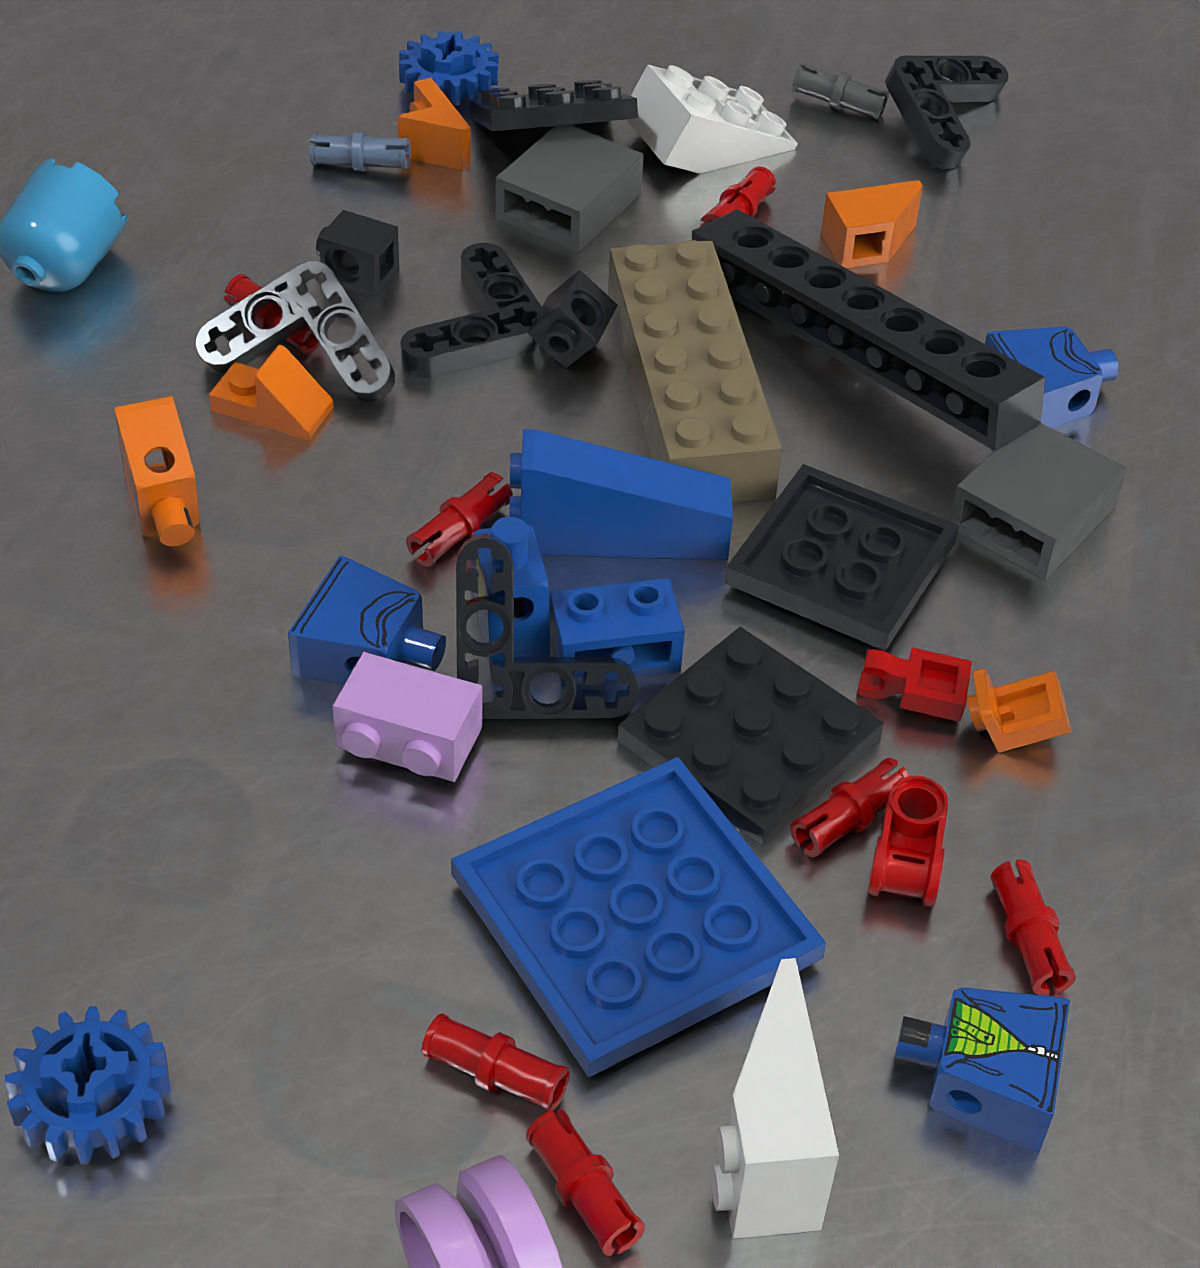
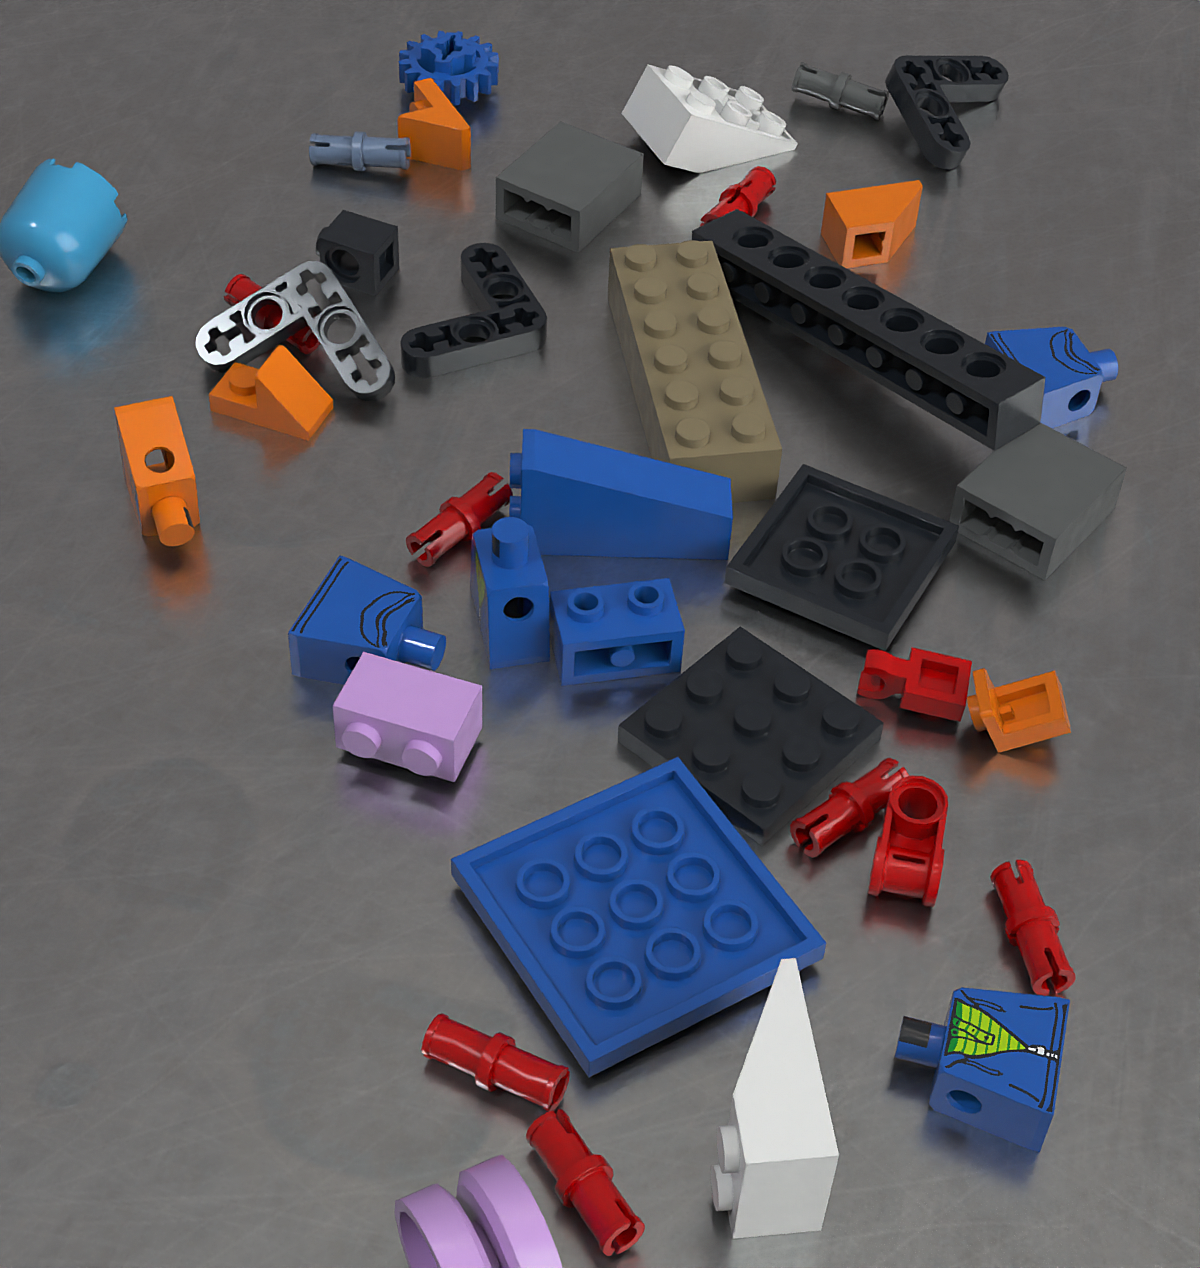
blue gear [4,1006,172,1164] -> none
black beam [456,534,639,719] -> none
black plate [469,80,638,131] -> none
black brick [527,270,618,368] -> none

